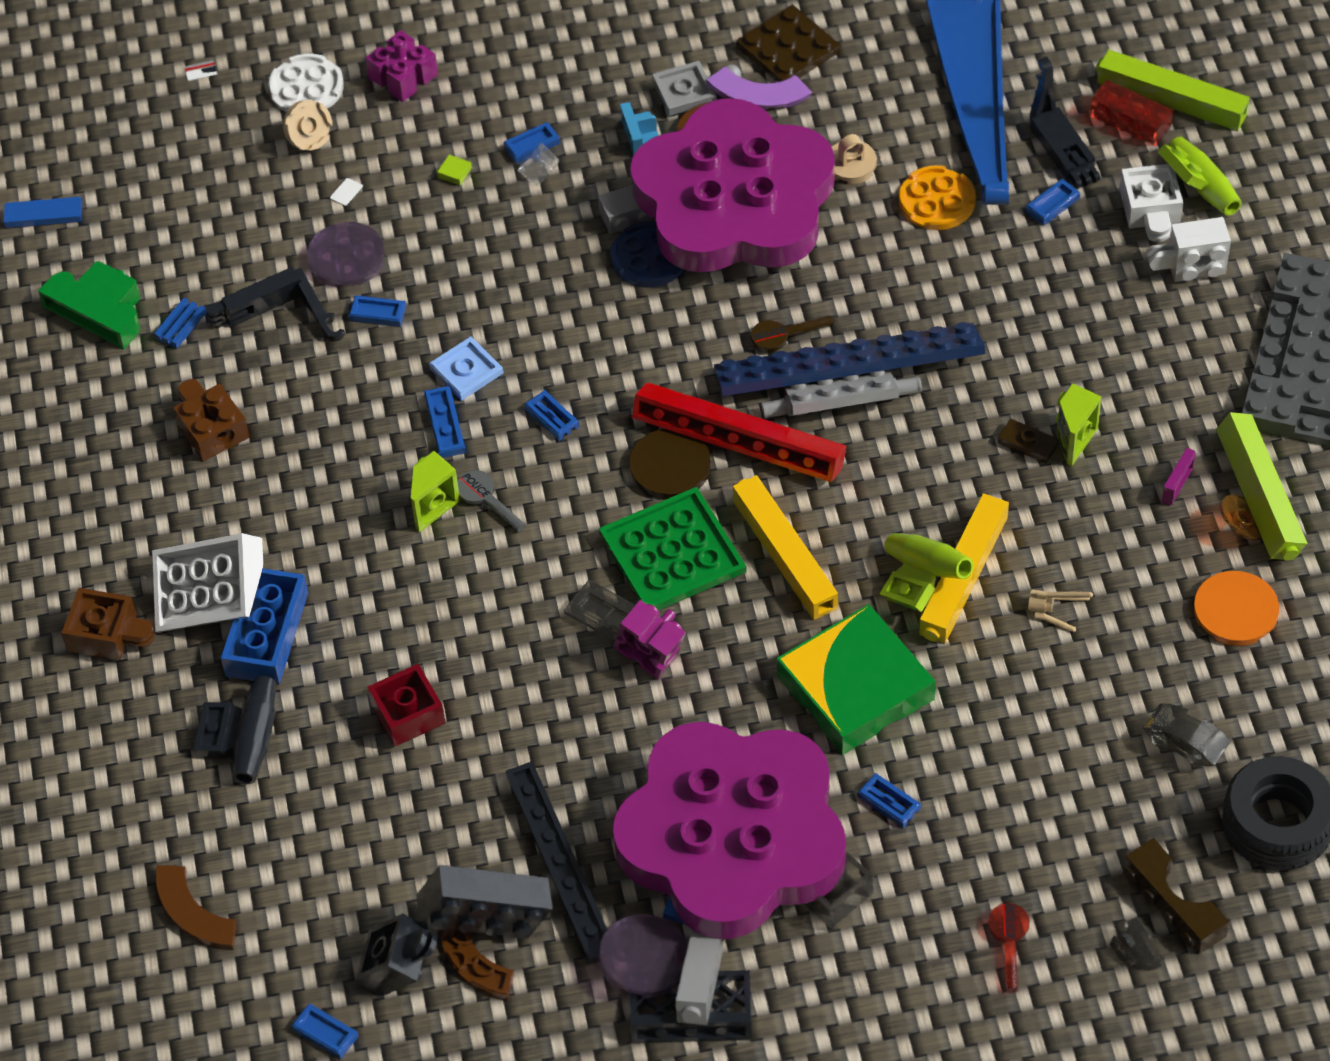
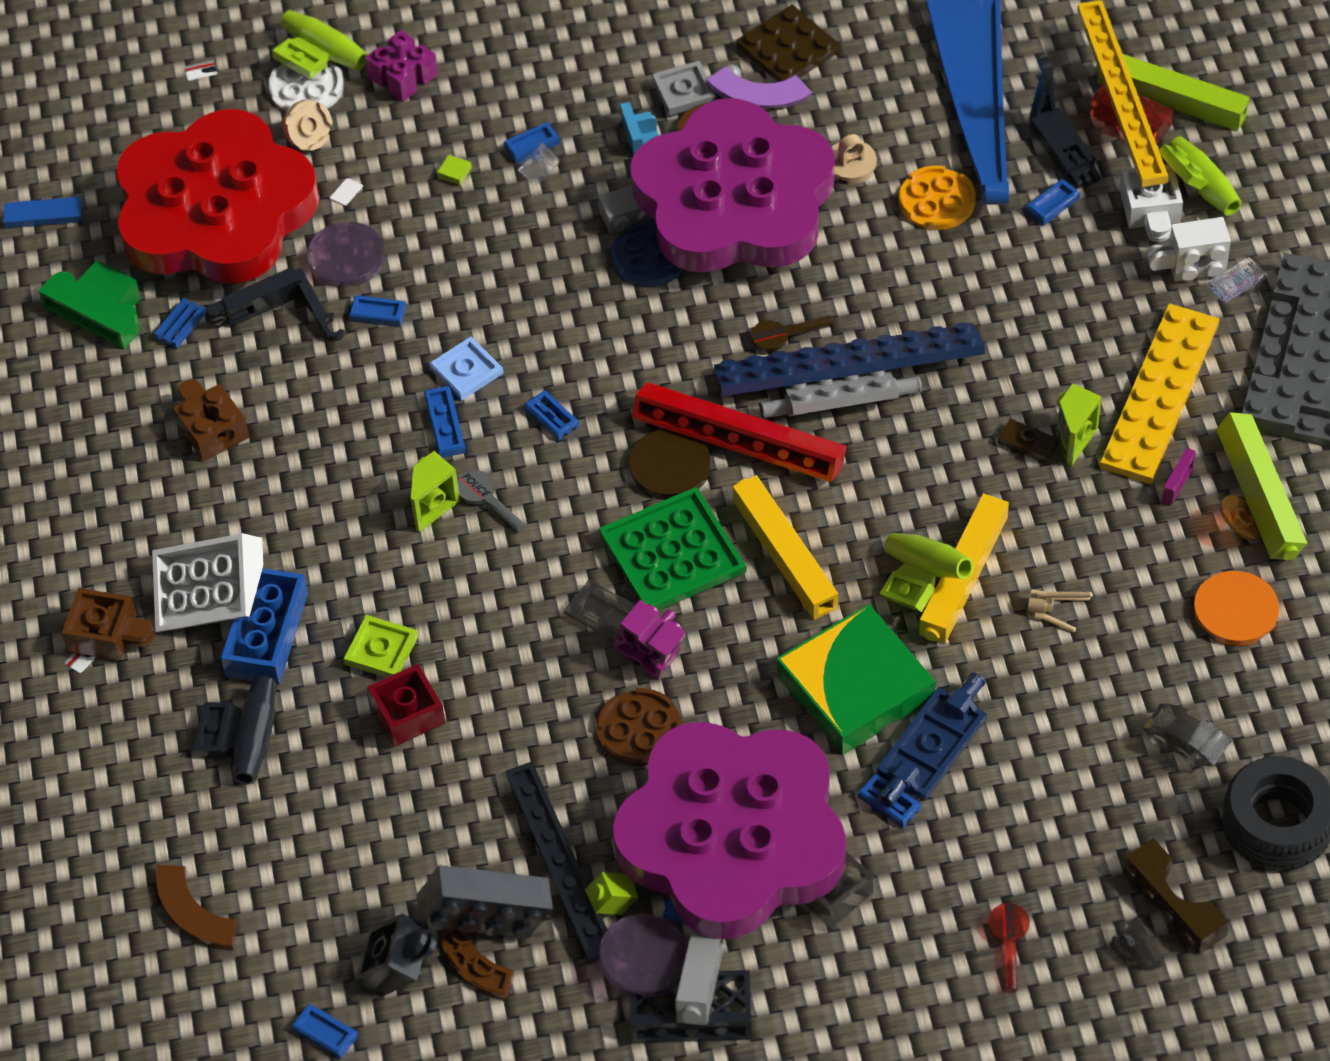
none -> white sticker [65,653,96,673]
none -> red plant [117,109,319,283]
none -> lime plate [272,10,368,79]
none -> lime plate [344,615,418,678]
none -> lime brick [585,872,639,915]
none -> reddish brown tile [597,688,682,766]
none -> dark blue plate [877,672,987,808]
none -> yellow plate [1077,0,1168,187]
none -> yellow plate [1100,303,1220,485]
none -> clear tile [1208,257,1266,303]

